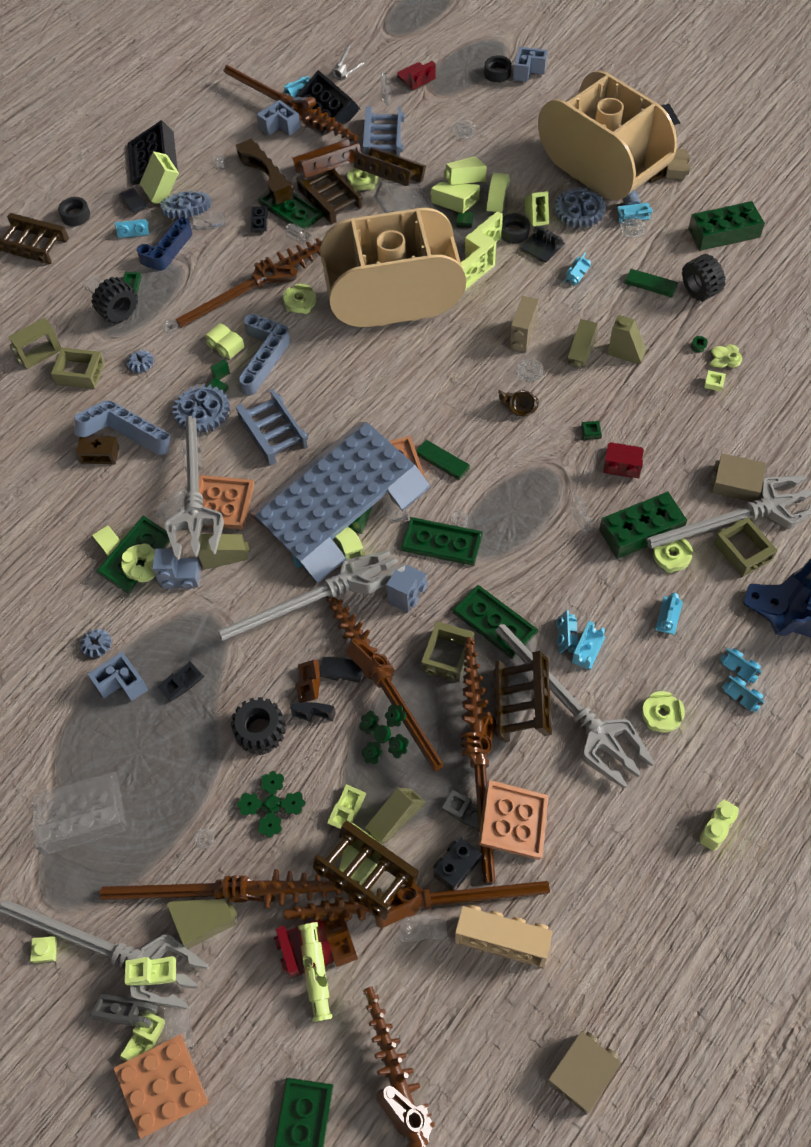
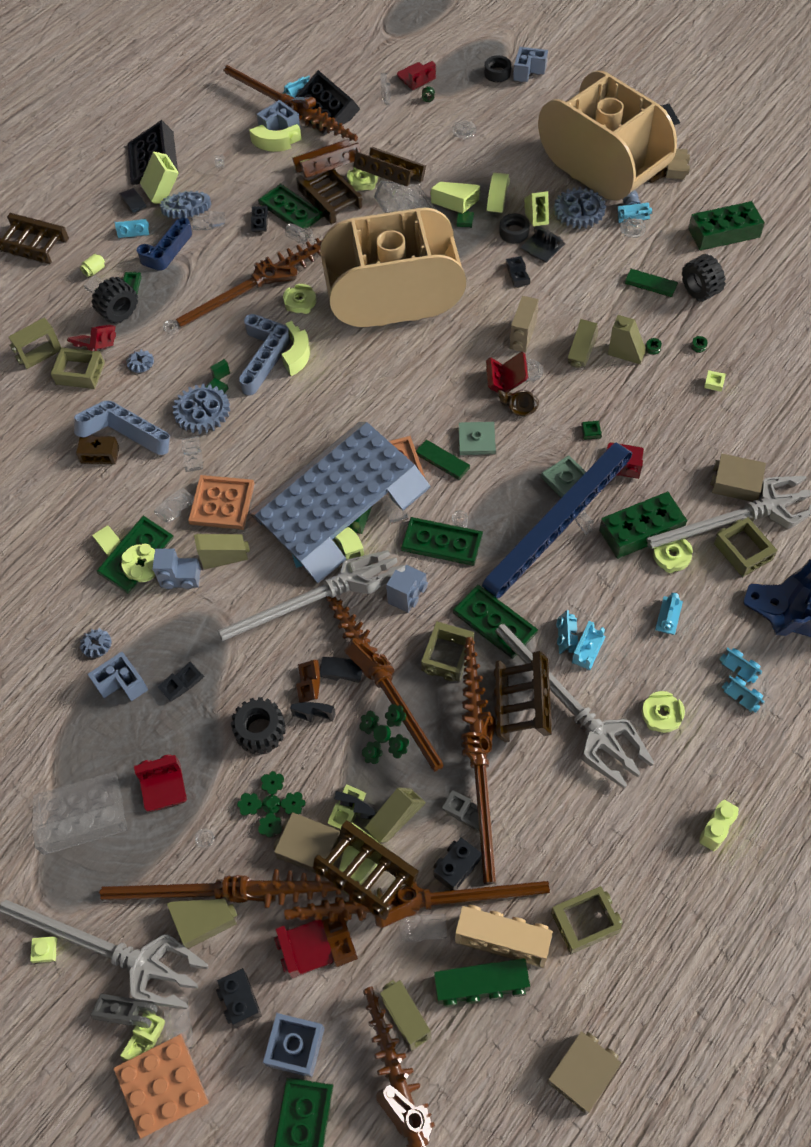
black tyre [58,197,91,226] -> none
yellowish green slope [125,956,176,985] -> none
light grey piece [165,416,224,560] -> none
yellowish green brick [205,323,244,359] -> none
dark brown arch [235,138,294,205] -> none
sand blue fence [235,389,308,466] -> none
yellowish green piece [298,922,332,1022] -> none
light grey plant [332,45,365,79] -> none
sand blue fence [363,106,404,156] -> none
yellowish green slope [444,156,487,185] -> none
yellowish green bracket [461,211,503,290] -> none
nougat plate [478,780,549,860] -> none
medium azure hinge [563,253,591,285] -> none
yellowish green plate [709,344,742,368] -> none
none -> dark red bracket [67,325,116,351]
none -> yellowish green brick [80,254,105,277]
none -> dark red bracket [134,754,187,812]
none -> black brick [216,968,262,1028]
none -> yellowish green arch [249,124,302,152]
none -> sand blue brick [263,1013,325,1078]
none -> dark tan brick [273,812,341,874]
none -> yellowish green arch [282,321,310,376]
none -> black slope [334,791,378,820]
none -> olive window [380,980,431,1051]
none -> dark green bush [422,86,435,102]
none -> dark green brick [434,958,531,1007]
none -> sand green plate [459,422,496,455]
none -> dark blue beam [482,442,632,599]
none -> dark red bracket [486,352,528,394]
none -> black slope [506,256,530,287]
none -> sand green plate [541,455,586,498]
none -> olive window [551,886,623,955]
none -> dark green bush [646,338,662,355]

